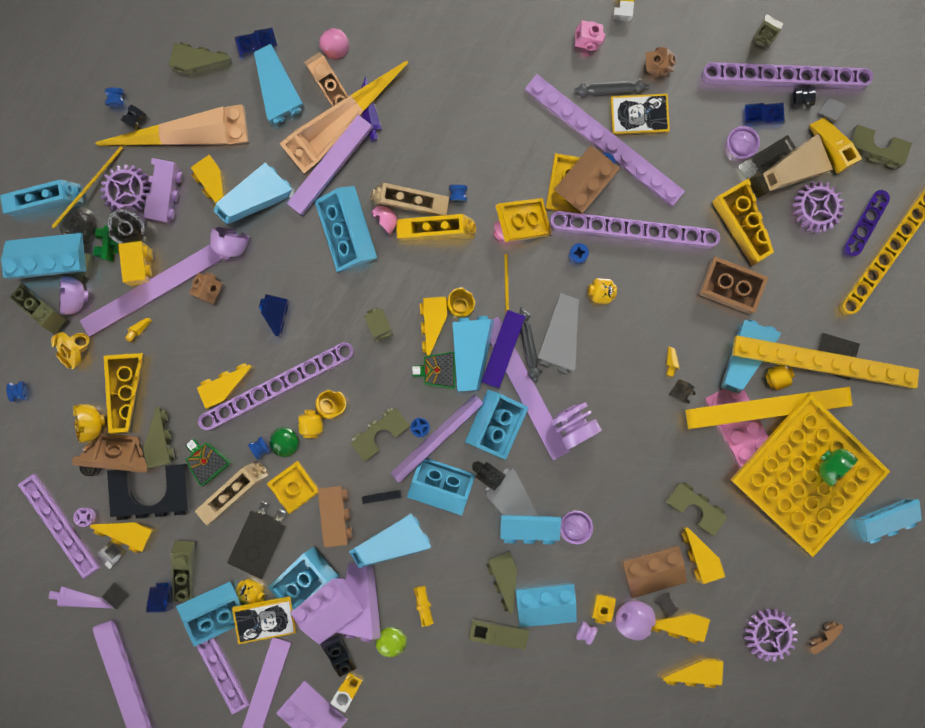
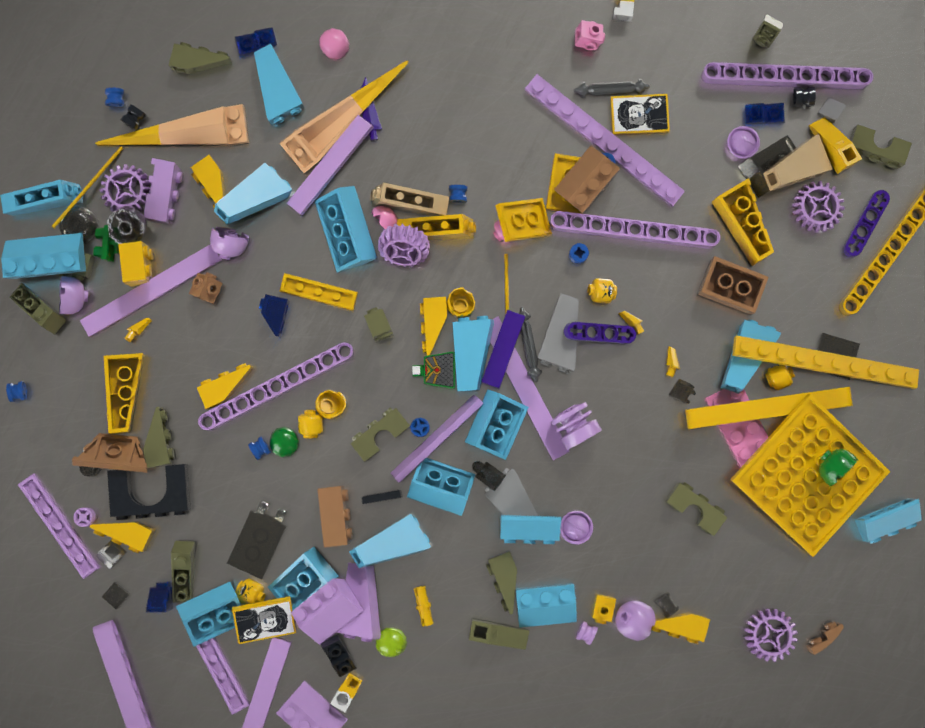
lavender bar [49,587,116,609] -> none
yellow tile [51,332,89,369] -> none
yellow cylinder [73,404,105,443] -> none
torso [185,439,232,487] -> none
tan slope [195,461,268,526] -> none
yellow tile [266,461,318,514] -> none
light nougat slope [304,52,348,106] -> none
medium nougat slope [621,545,687,598] -> none
medium nougat brick [645,47,676,76] -> none
yellow slope [661,658,724,688] -> none
yellow slope [681,527,725,584] -> none
none -> yellow tile [279,273,358,311]
none -> lavender gear [378,223,430,268]
none -> dark purple beam [564,322,636,344]
none -> yellow bar [618,311,644,334]

